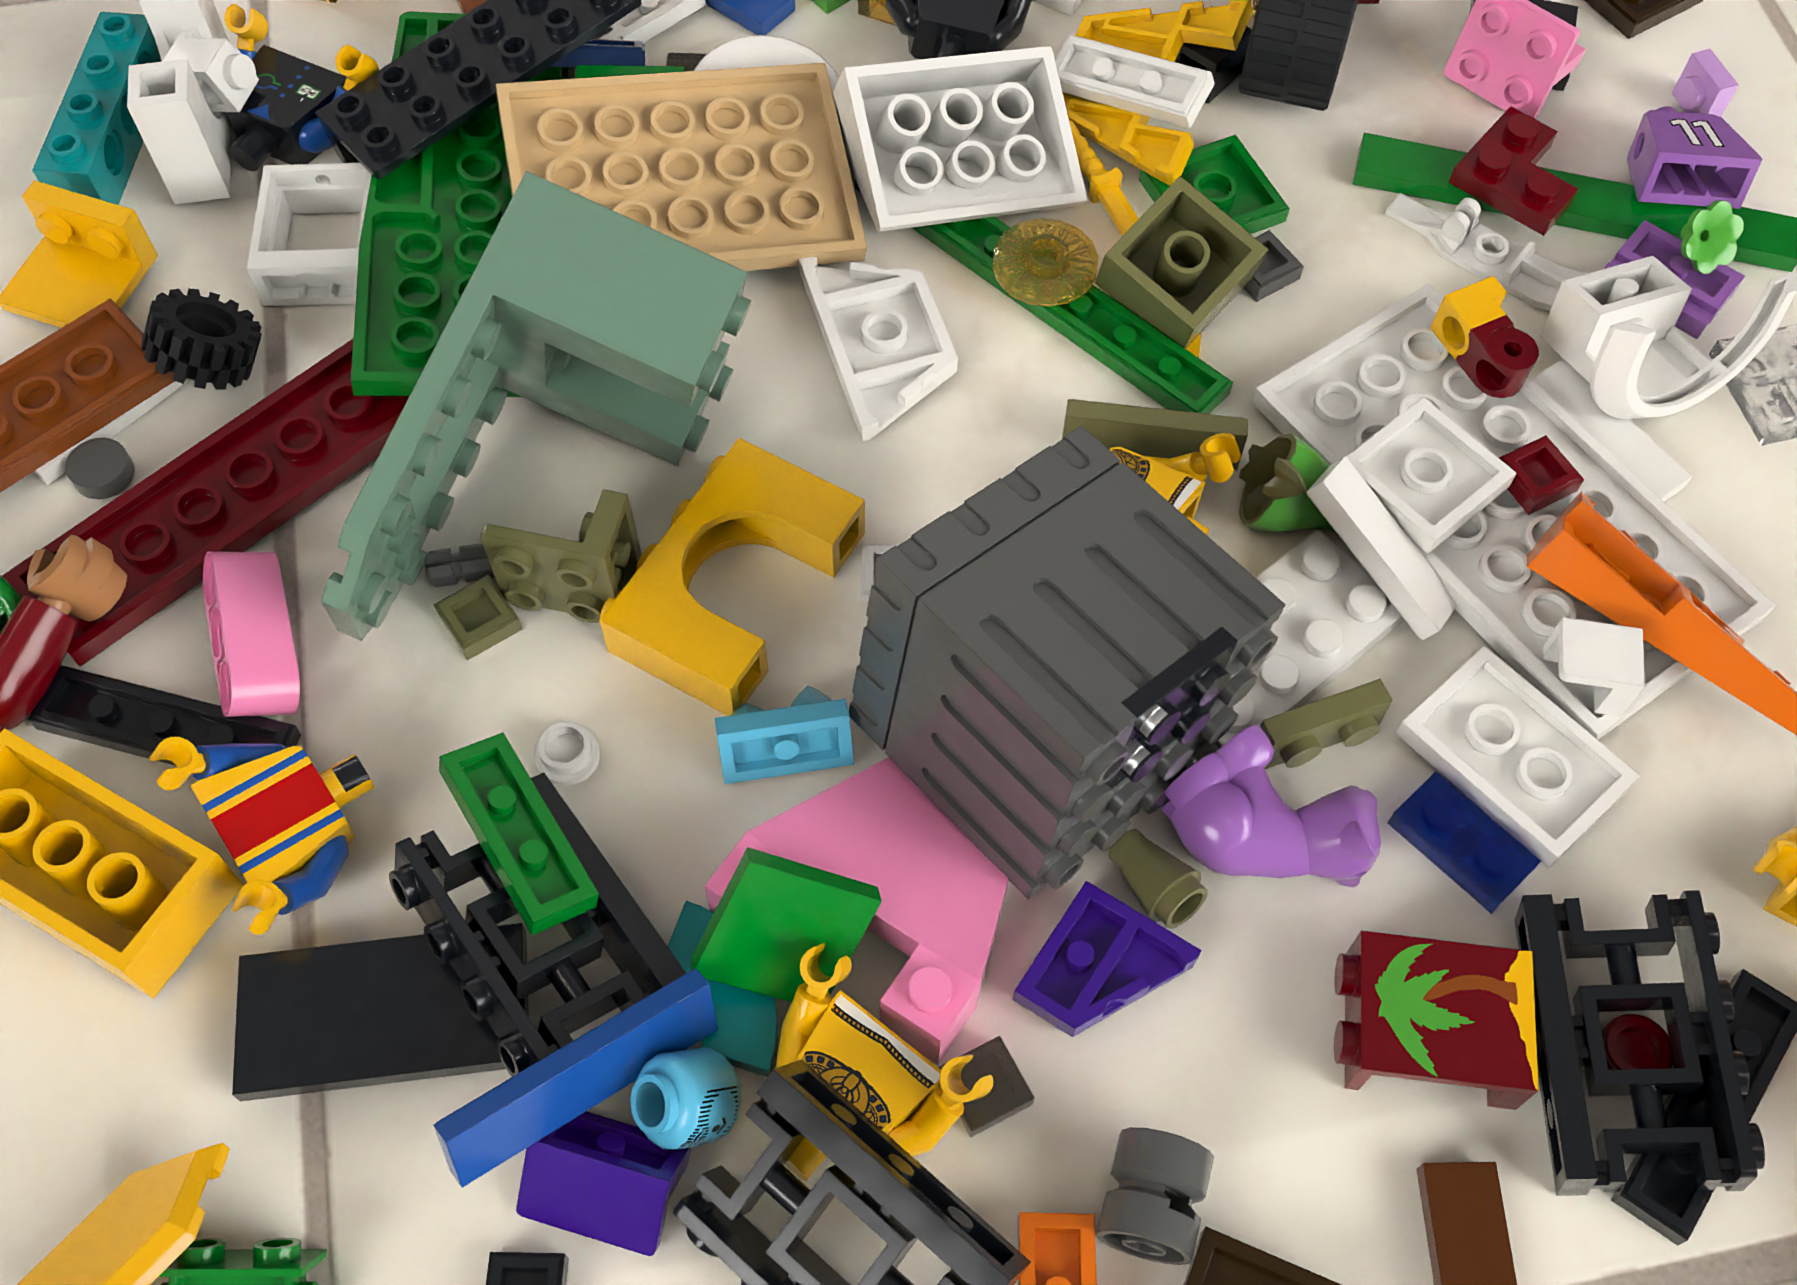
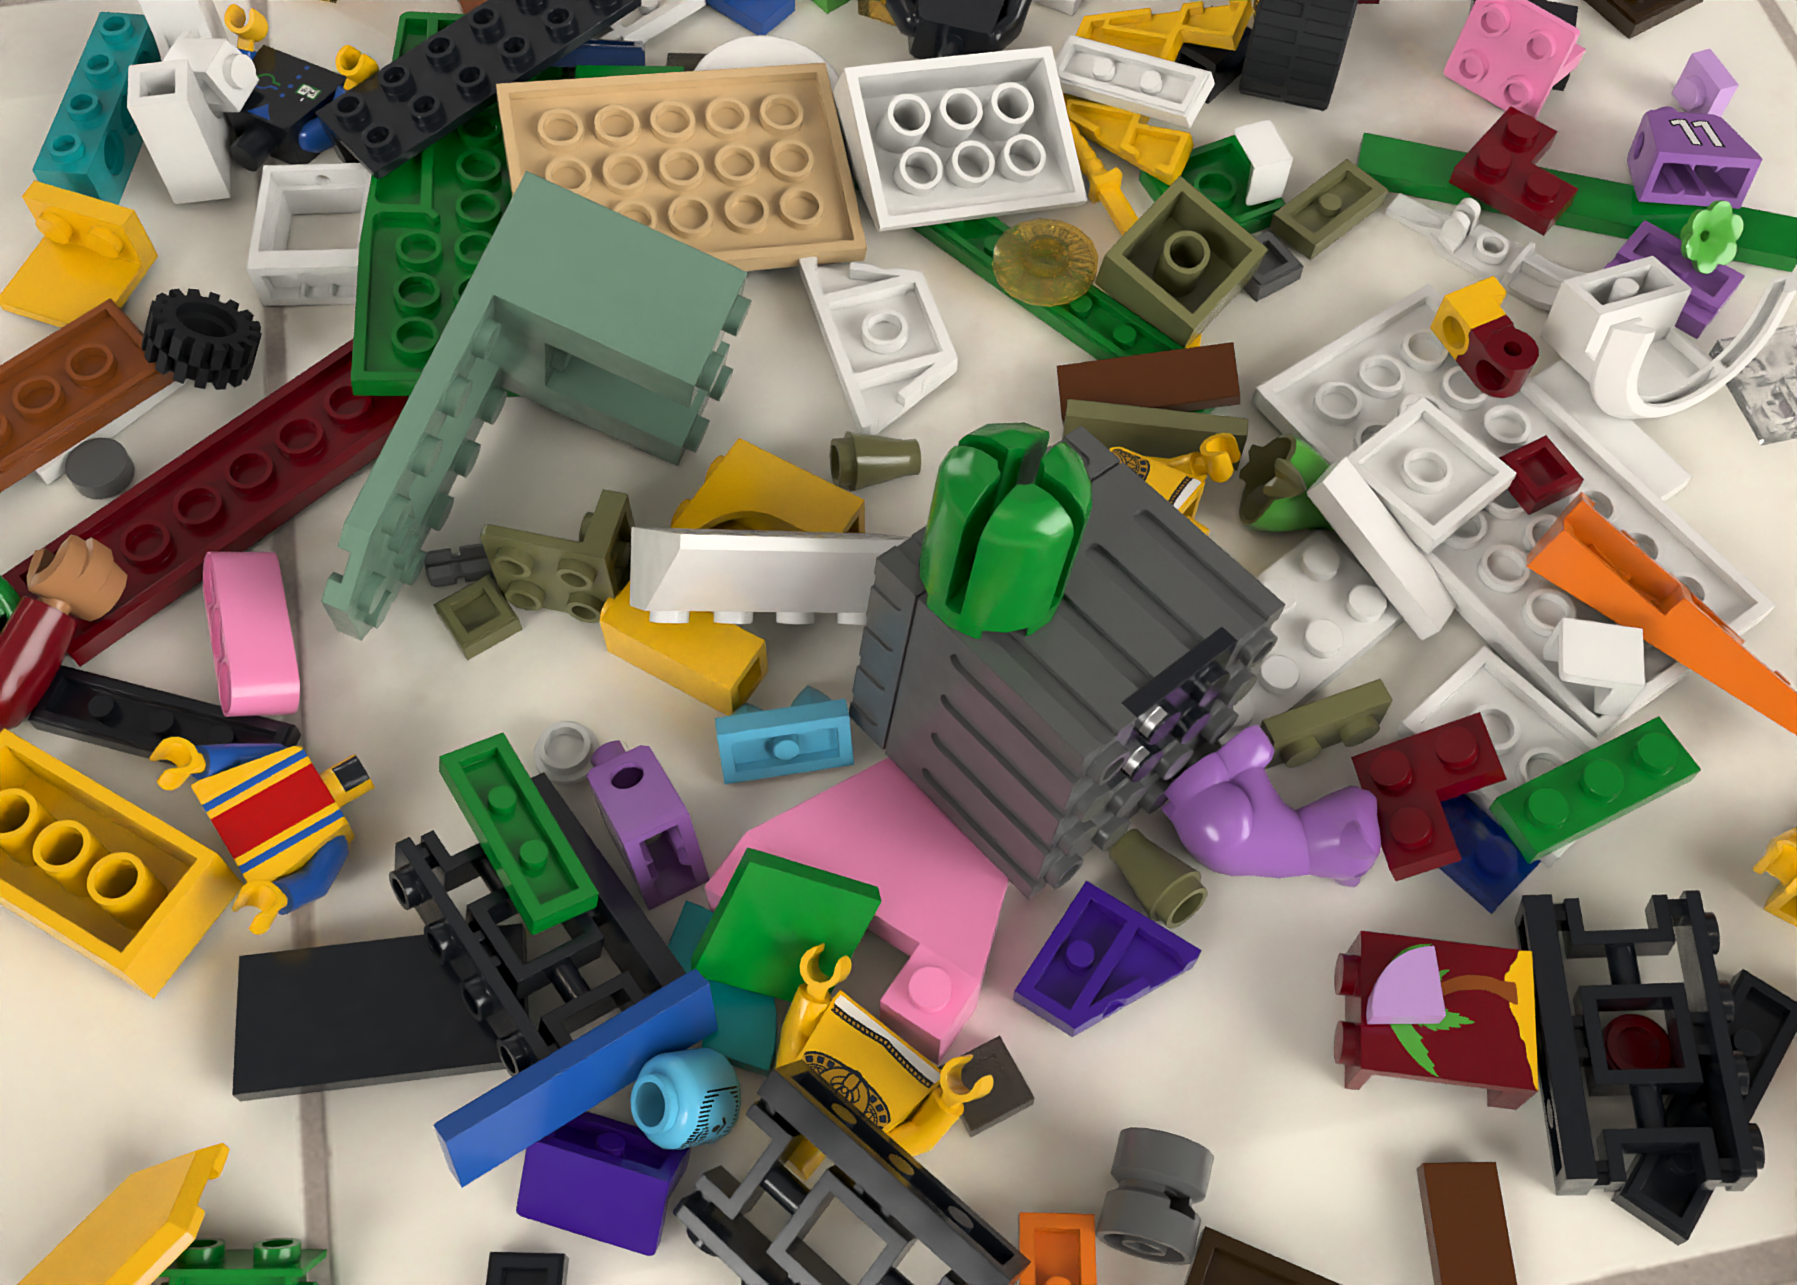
none -> medium lavender torso [586,740,710,911]
none -> white slope [630,527,911,625]
none -> olive cone [829,431,921,492]
none -> green cylinder [919,422,1093,639]
none -> reddish brown tile [1057,342,1240,427]
none -> white slope [1234,119,1293,206]
none -> olive plate [1269,159,1388,260]
none -> dark red plate [1351,712,1507,882]
none -> lavender tile [1366,946,1446,1024]
none -> green plate [1489,716,1701,864]

